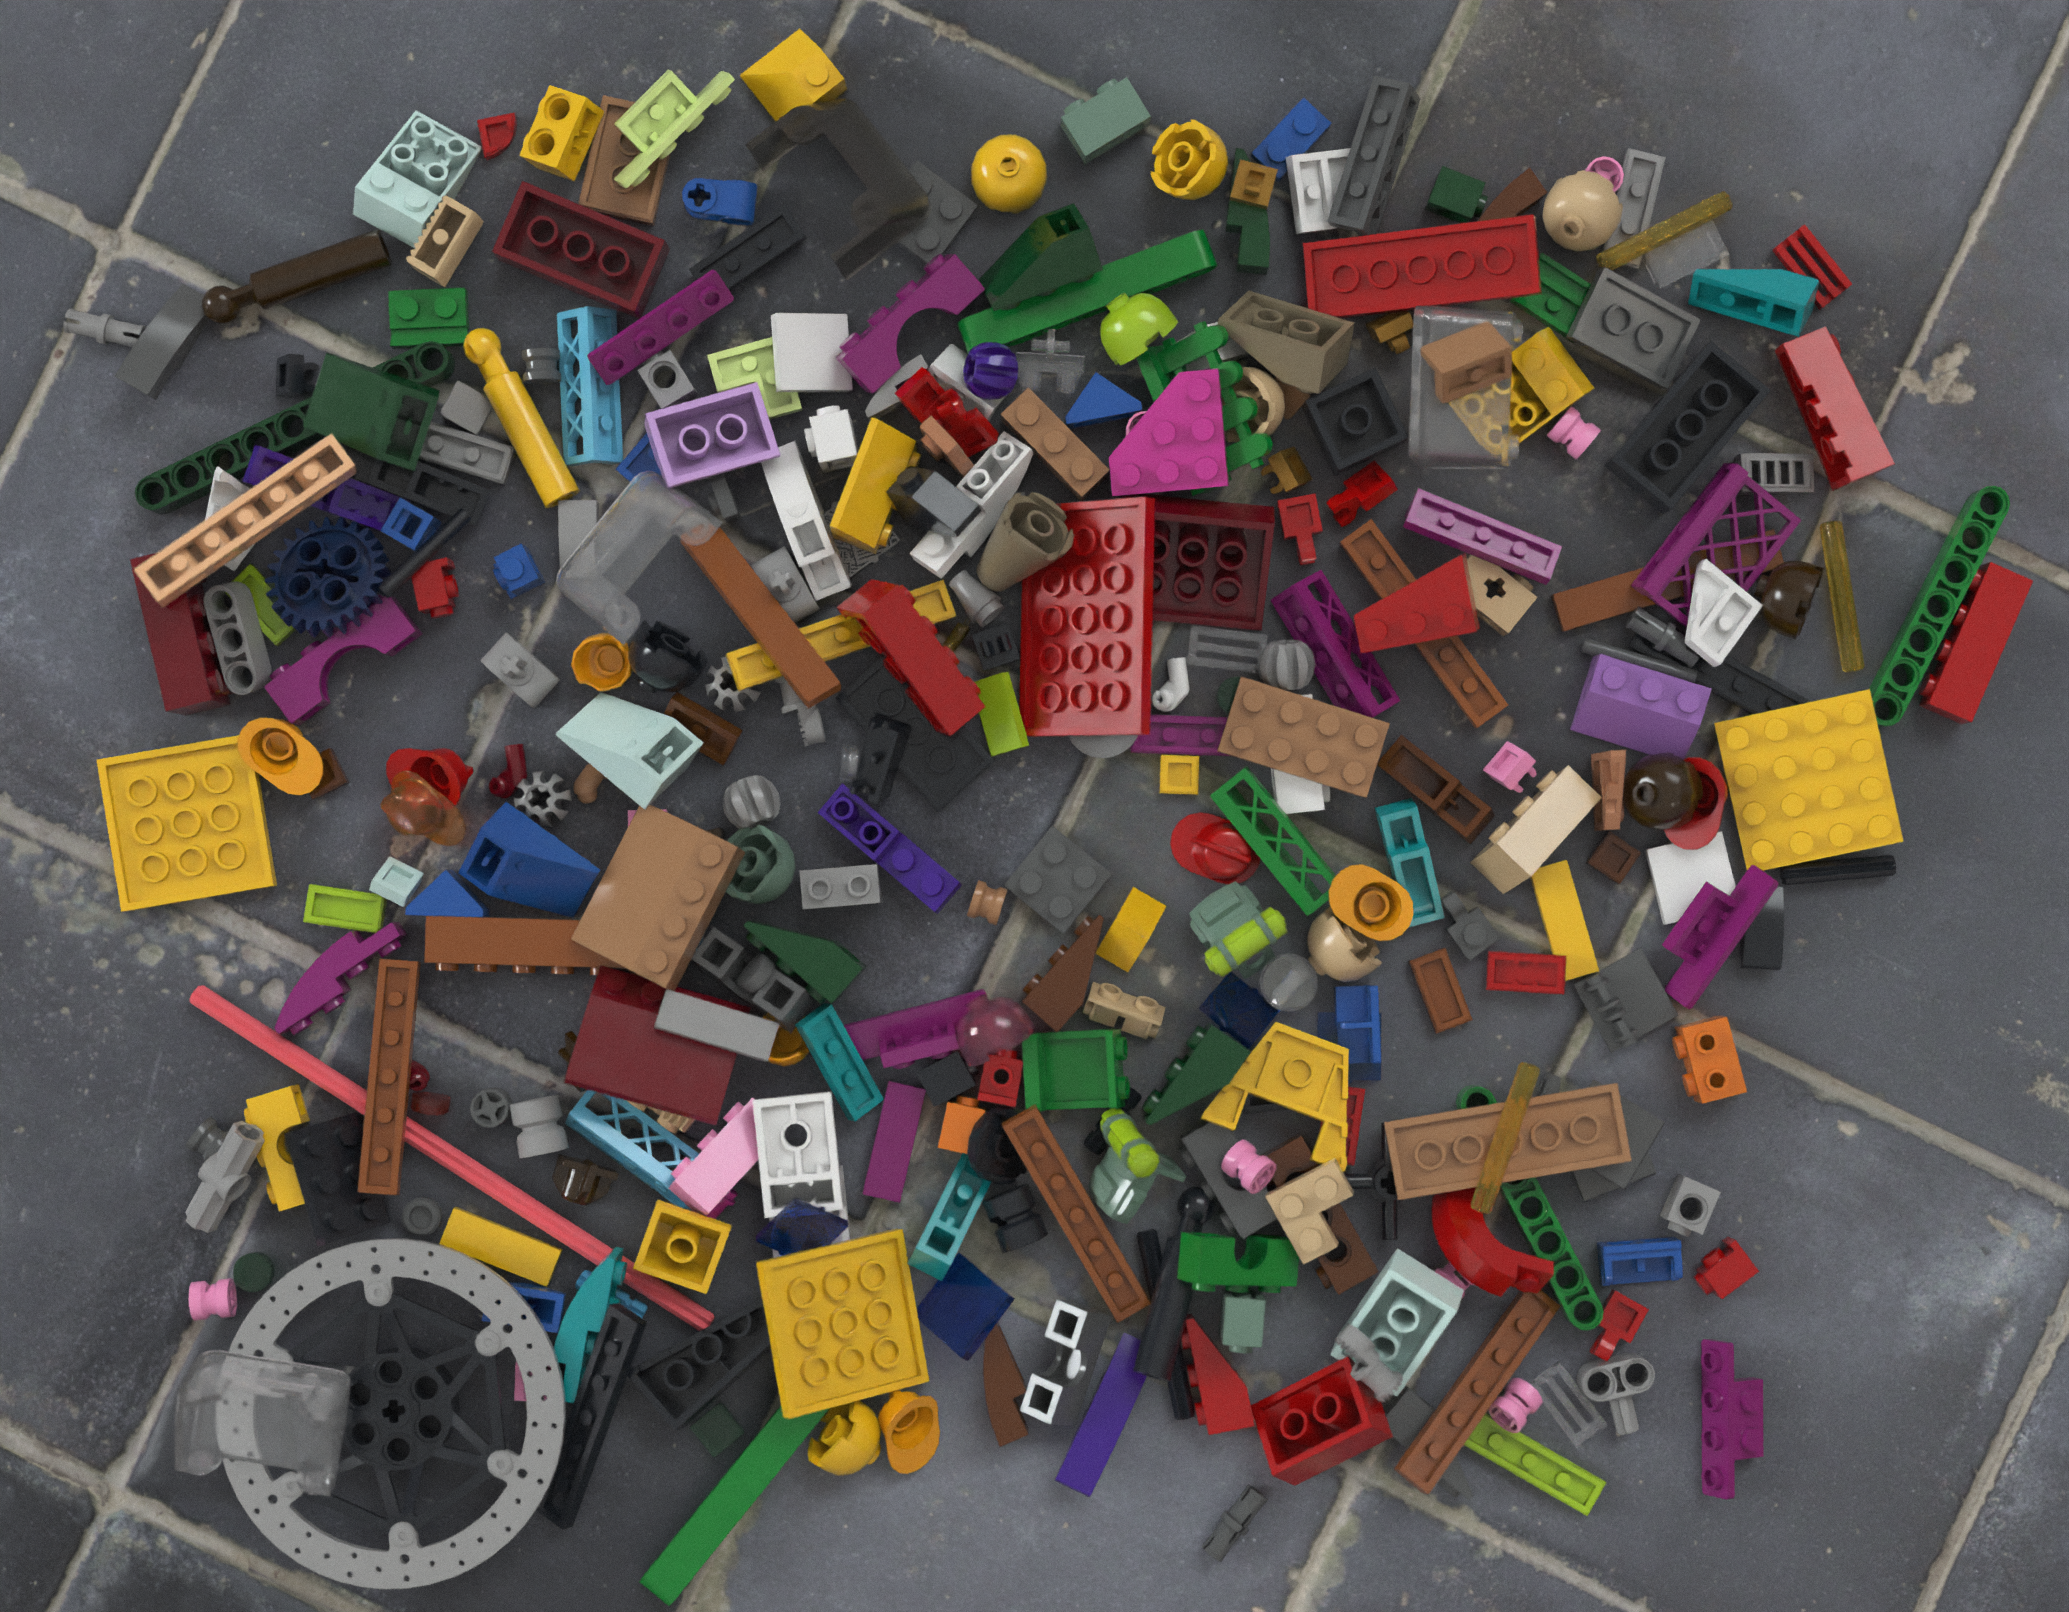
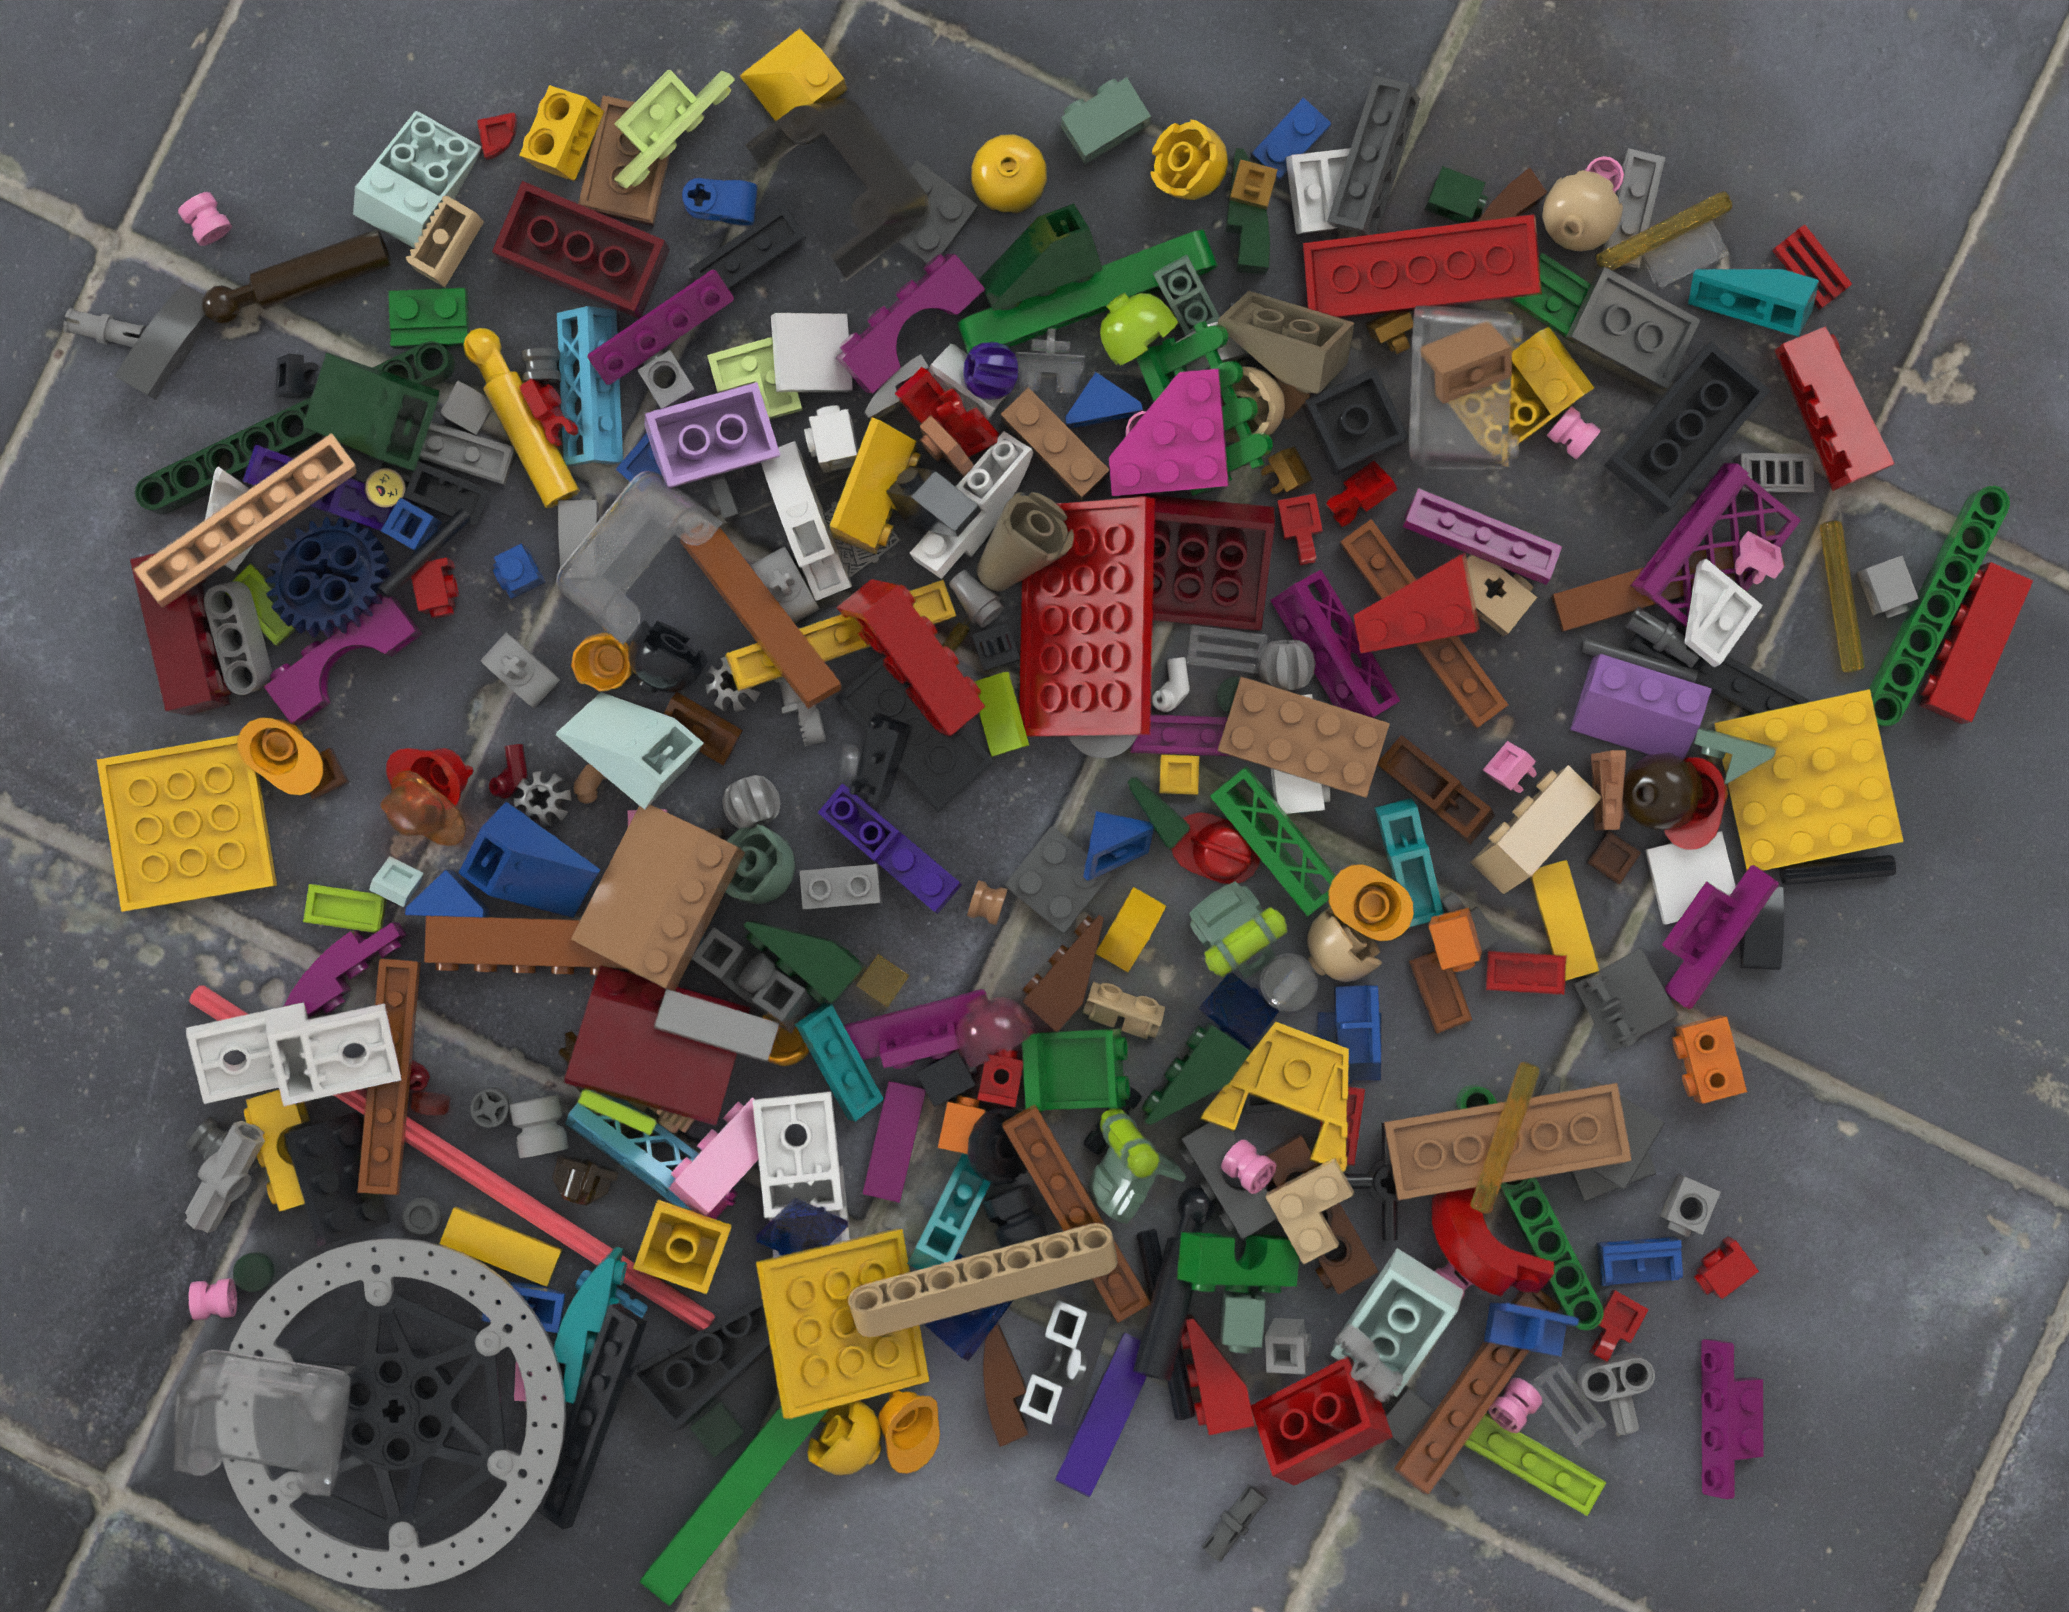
dark brown cylinder [1754,560,1824,640] -> none
none -> bright pink wheel [178,192,232,246]
none -> white bracket [186,1002,401,1106]
none -> light yellow tile [365,469,405,508]
none -> red plate [519,378,578,446]
none -> lime tile [578,1089,656,1135]
none -> tan beam [848,1223,1118,1337]
none -> clear yellow tile [856,954,910,1007]
none -> blue slope [1083,811,1154,881]
none -> dark green slope [1127,777,1191,850]
none -> sand green slope [1153,255,1220,336]
none -> light grey brick [1265,1318,1311,1374]
none -> orange brick [1429,907,1482,972]
none -> blue panel [1484,1303,1579,1357]
none -> sand green slope [1694,727,1777,784]
none -> bright pink tile [1735,531,1784,584]
none -> light grey brick [1857,556,1919,618]

